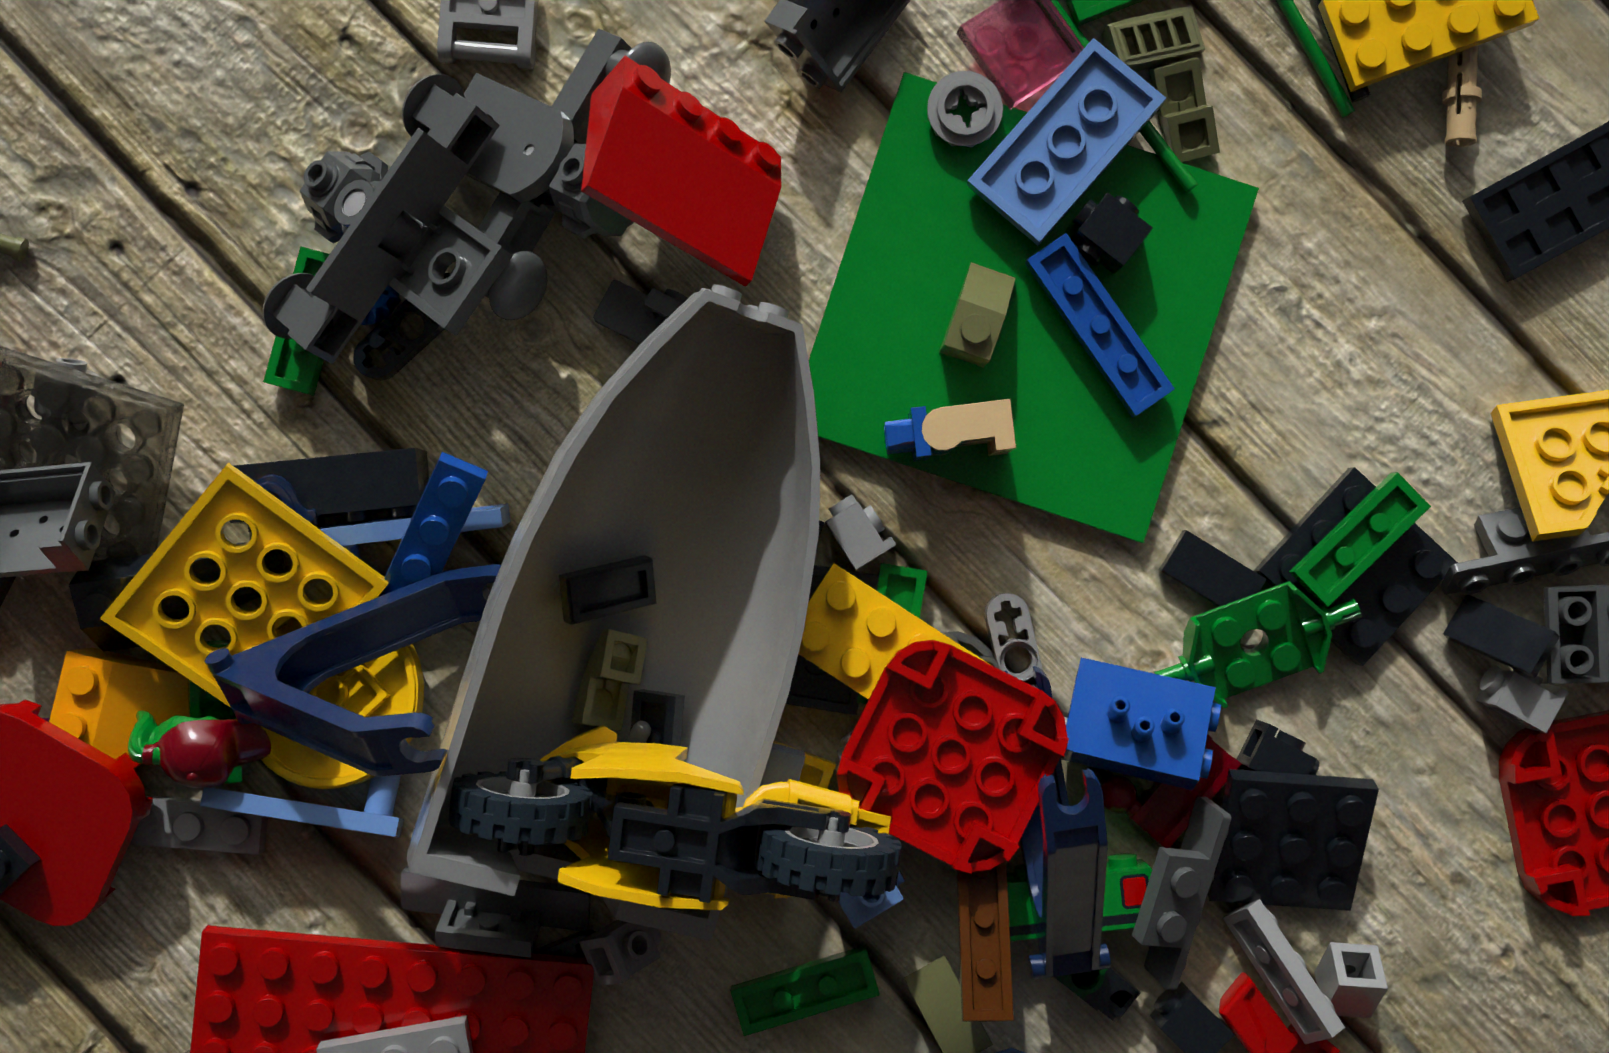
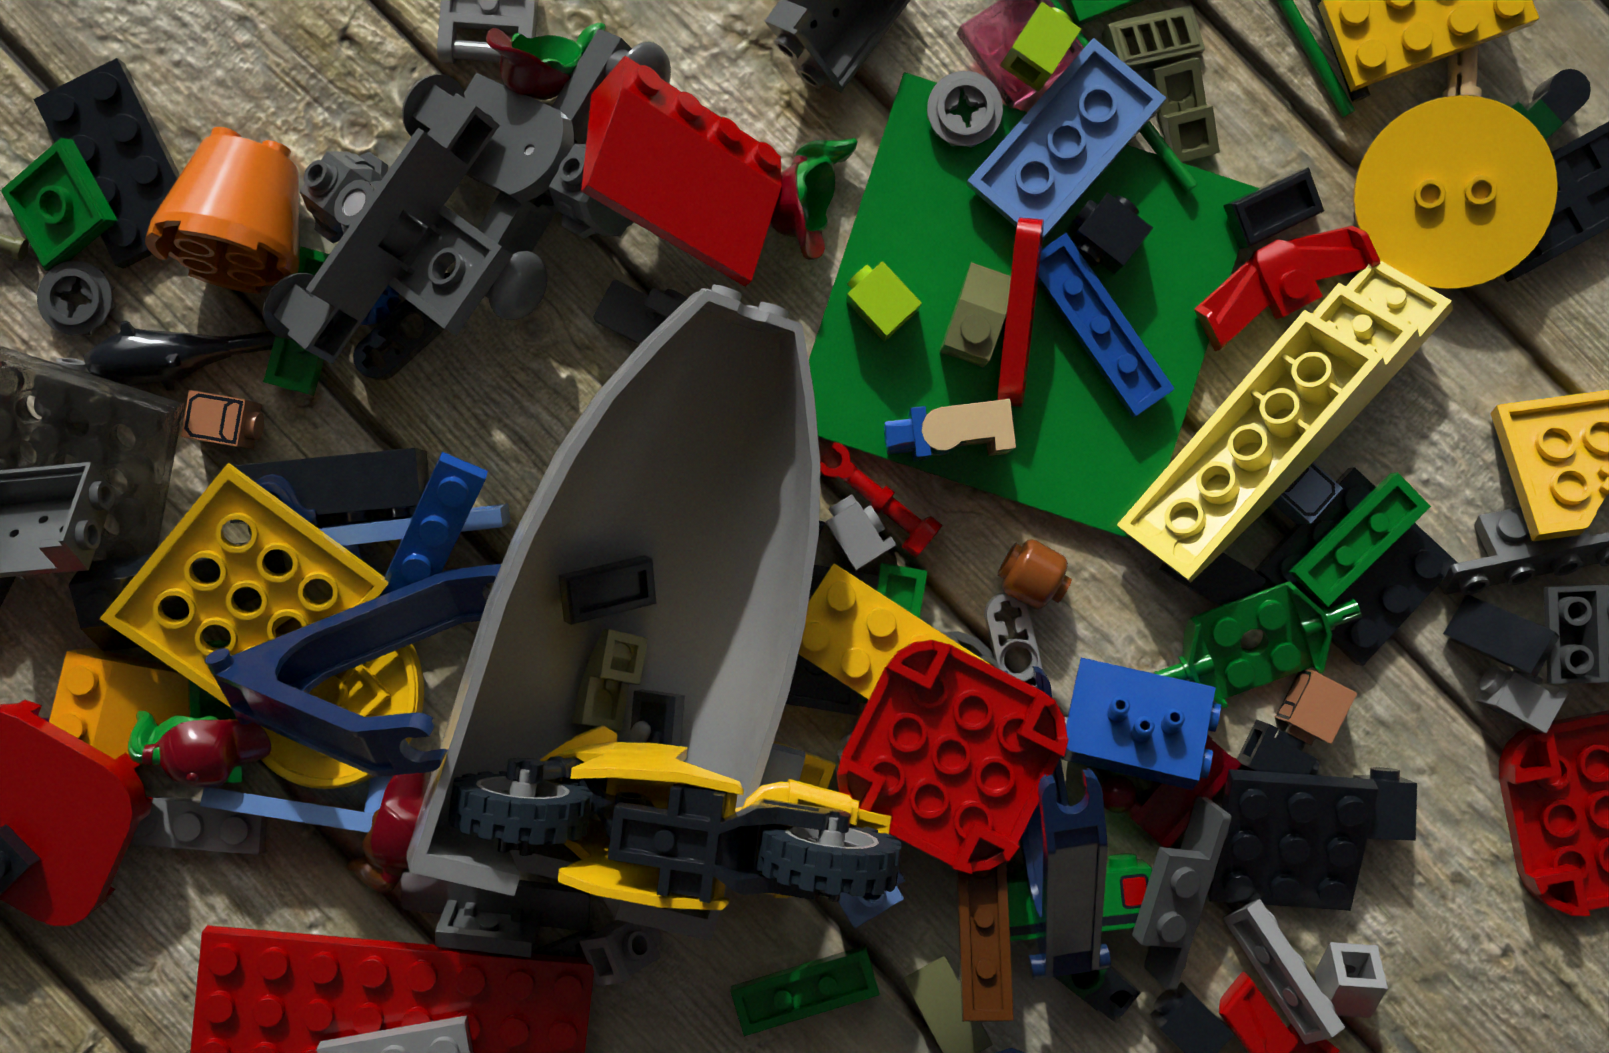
none -> green tile [0,138,118,271]
none -> black plate [33,58,180,269]
none -> dark grey gear [37,261,116,336]
none -> black piece [83,321,276,391]
none -> orange cone [145,127,300,294]
none -> nougat brick [181,390,264,450]
none -> dark red hair [346,772,431,892]
none -> hair [486,22,606,100]
none -> hair [770,138,858,260]
none -> red piece [820,442,943,558]
none -> lime brick [846,261,922,342]
none -> dark orange head [997,539,1072,609]
none -> red beam [998,217,1044,407]
none -> lime brick [999,2,1081,92]
none -> light yellow slope [1117,261,1453,583]
none -> red plate [1194,226,1381,351]
none -> black tile [1223,167,1324,249]
none -> sand blue brick [1273,462,1343,524]
none -> nougat brick [1275,669,1358,746]
none -> yellow plate [1353,95,1558,289]
none -> black brick [1353,767,1417,841]
none -> black leg [1510,69,1591,141]

